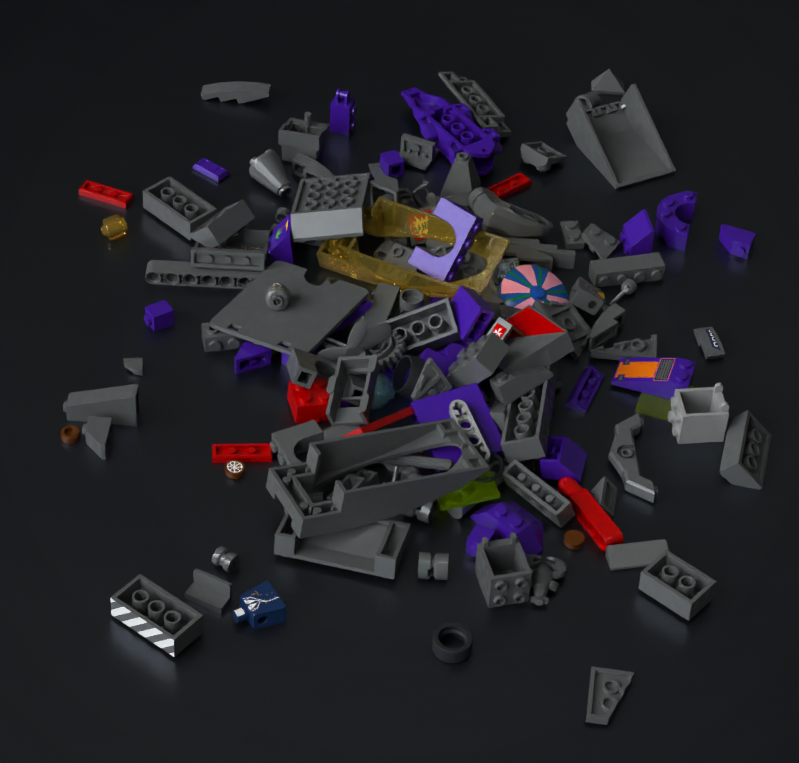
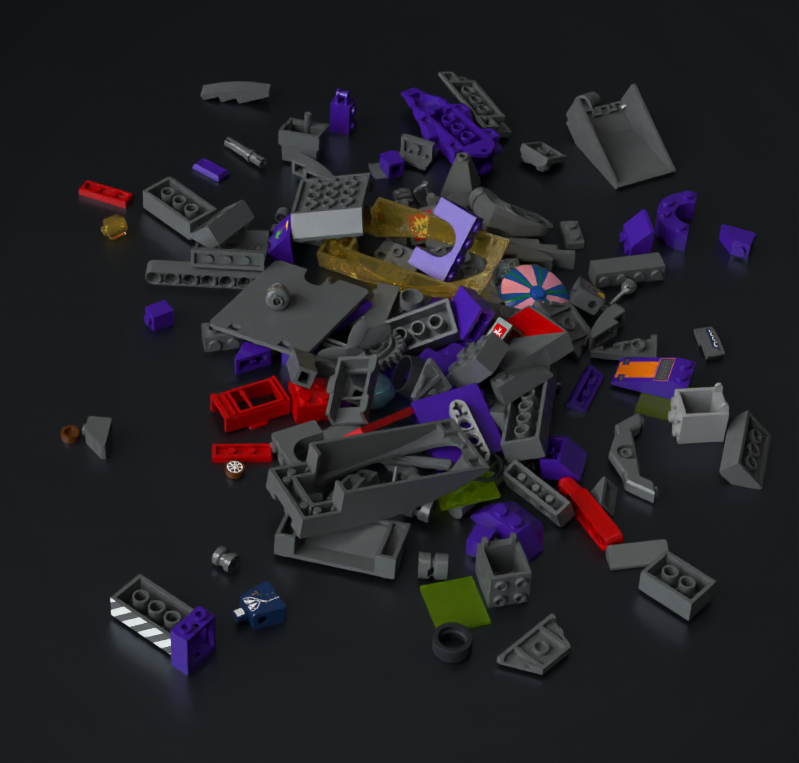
dark grey slope [63,384,140,426] -> none
dark grey tile [123,358,143,375] -> none
dark grey panel [185,569,232,614] -> none
dark grey cone [249,149,292,198] -> none
dark grey slope [370,175,399,224] -> none
red tile [487,172,532,200] -> none
dark grey animal [525,555,567,605] -> none
reddish brown tile [564,530,585,550] -> none
dark grey wing [581,223,621,259] -> none
dark grey wing [586,666,634,725] -> none
dark grey slope [591,69,625,95] -> none
none -> dark purple window [170,606,216,675]
none -> red piece [210,375,291,433]
none -> dark grey pin [224,137,267,168]
none -> clear neon green piece [420,576,491,628]
none -> dark grey wing [497,613,571,675]

